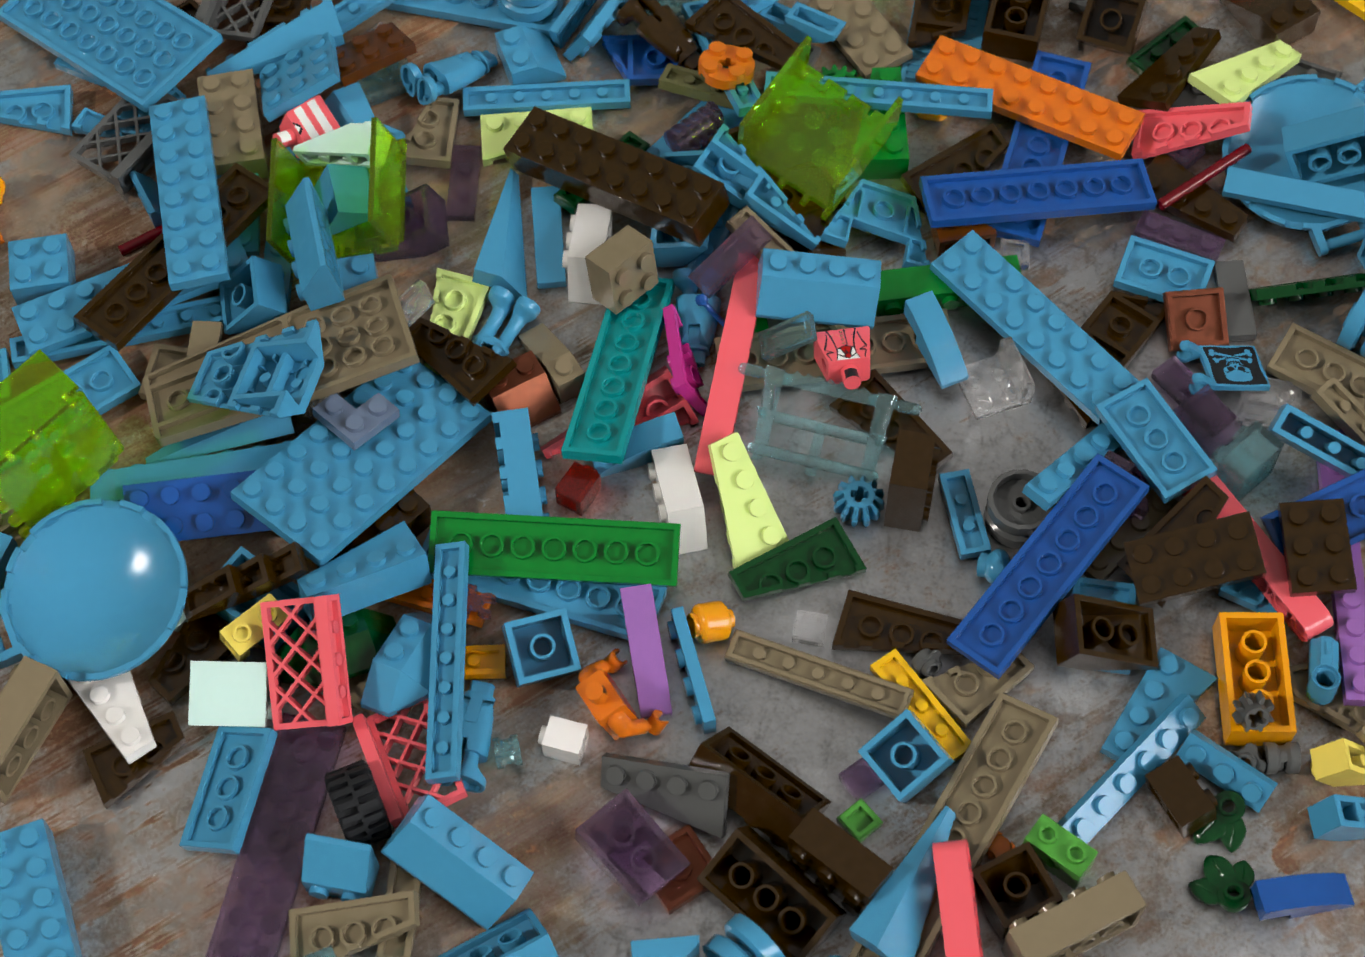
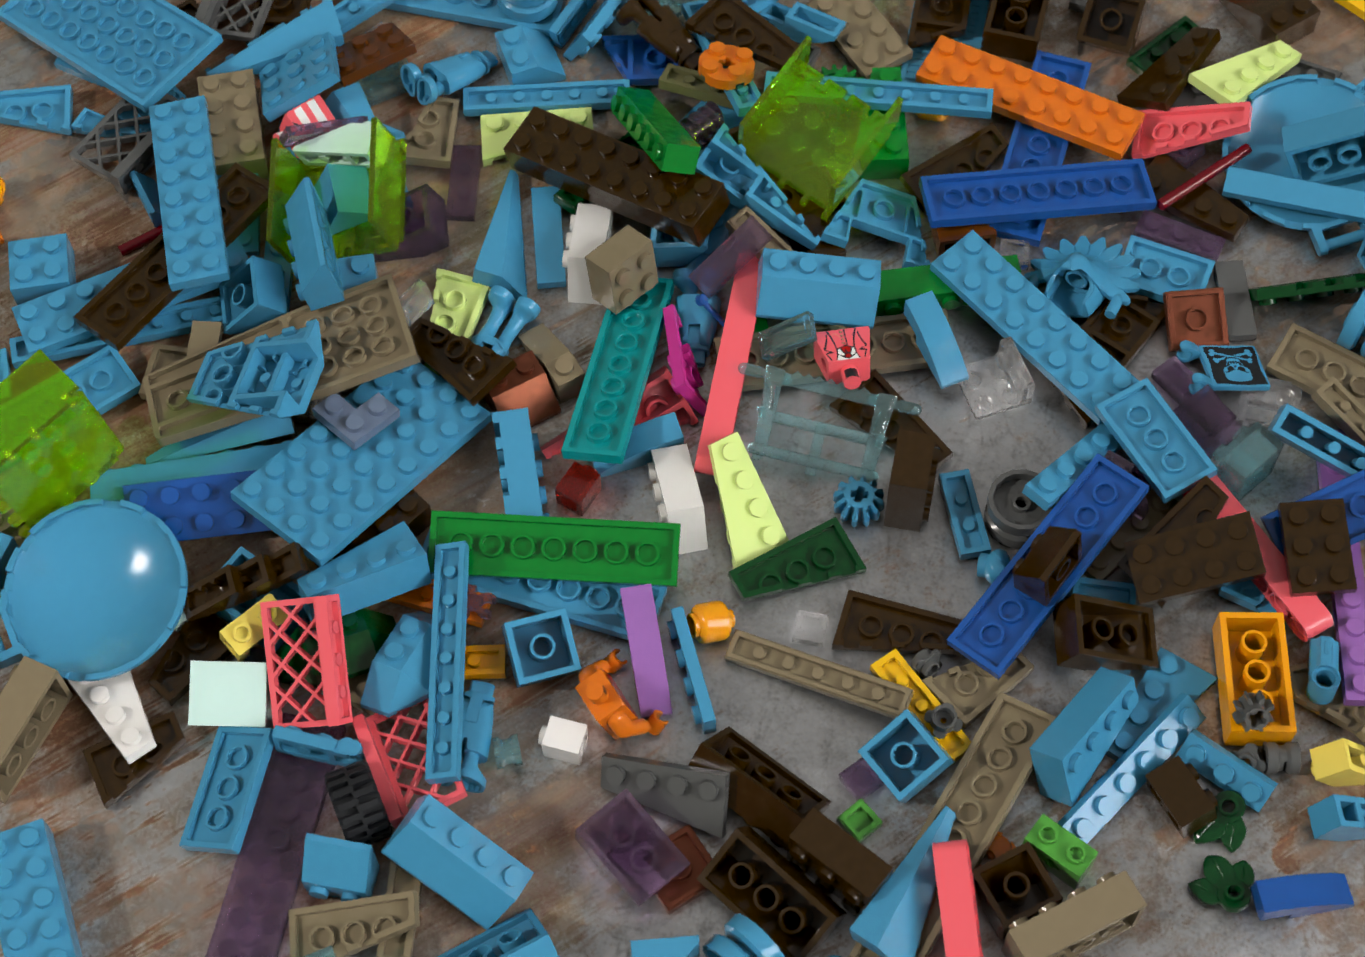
none -> dark azure hinge [272,725,364,766]
none -> clear purple tile [279,116,368,147]
none -> green brick [611,86,701,175]
none -> dark grey plate [924,703,963,739]
none -> dark brown slope [1012,526,1082,606]
none -> dark azure piece [1024,235,1141,319]
none -> dark azure wedge [1029,667,1138,807]

